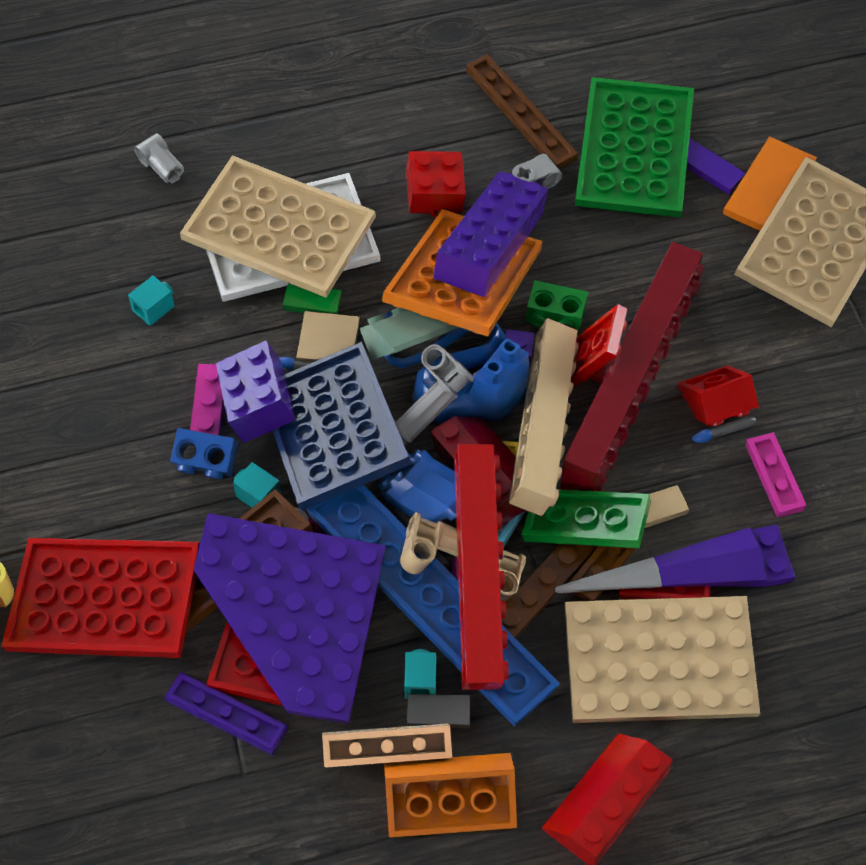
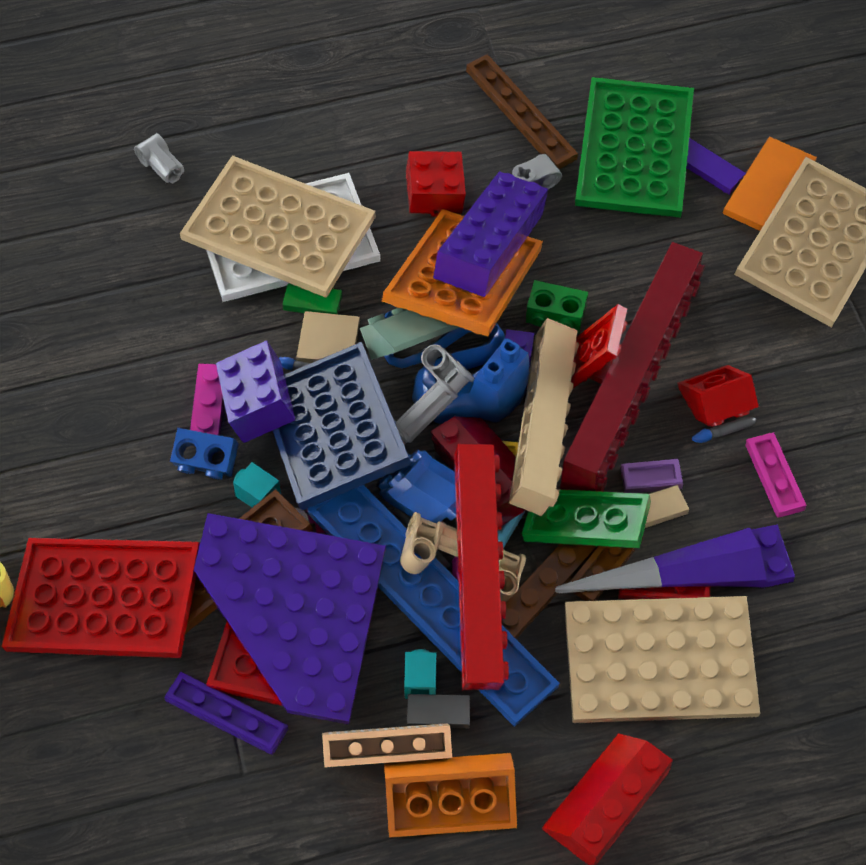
teal brick [128,276,175,326] -> none
none -> medium lavender tile [620,459,683,493]

